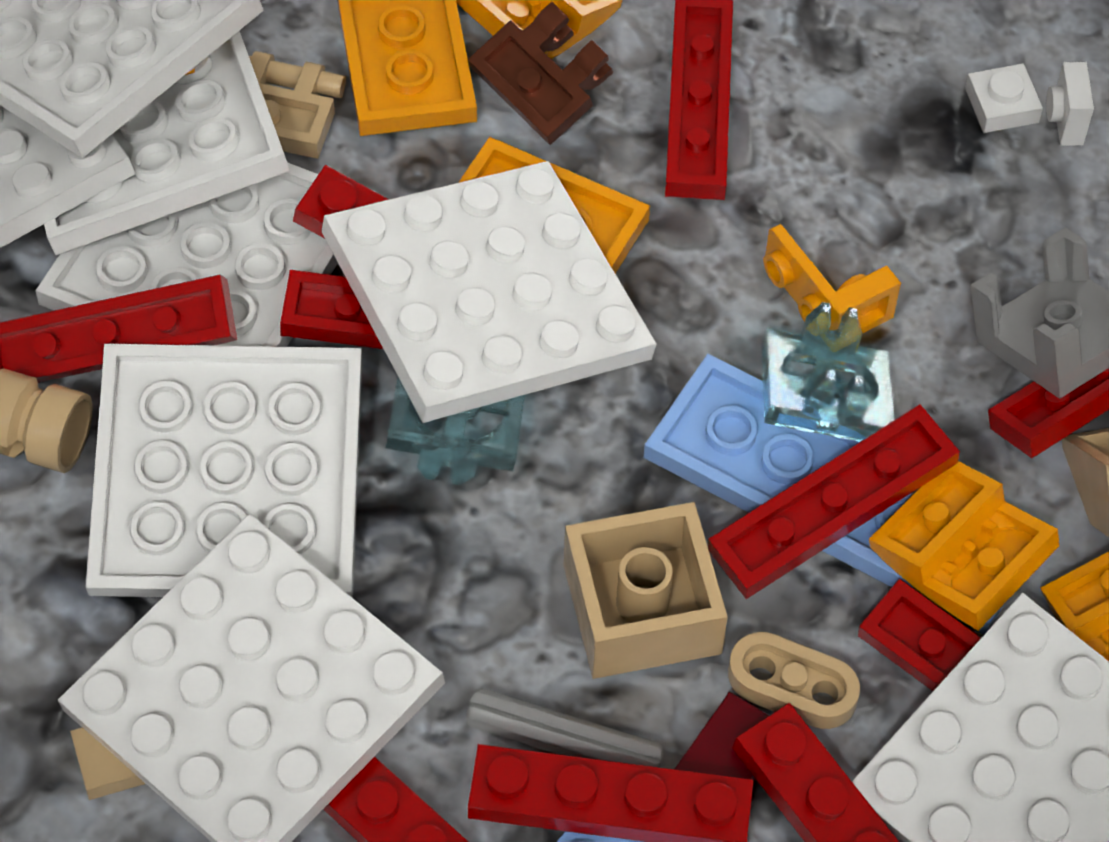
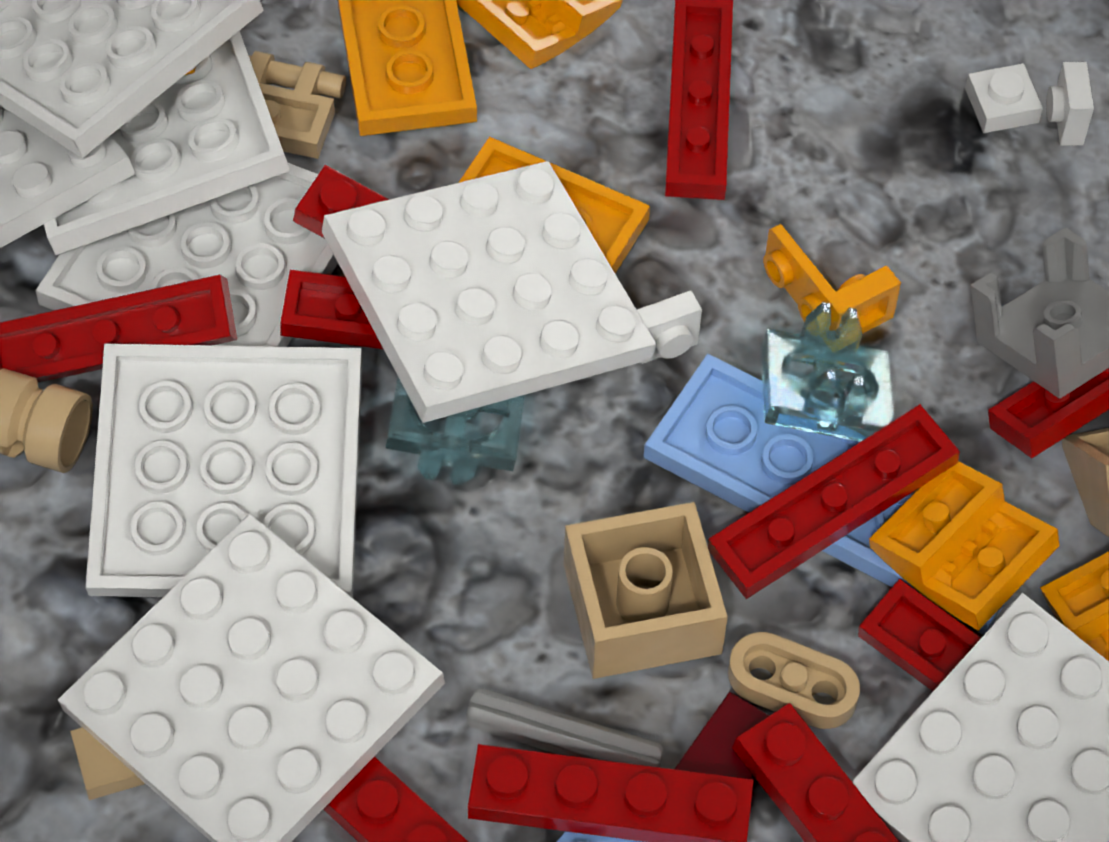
copper plate [468,1,613,145] -> none
none -> white plate [637,290,702,364]

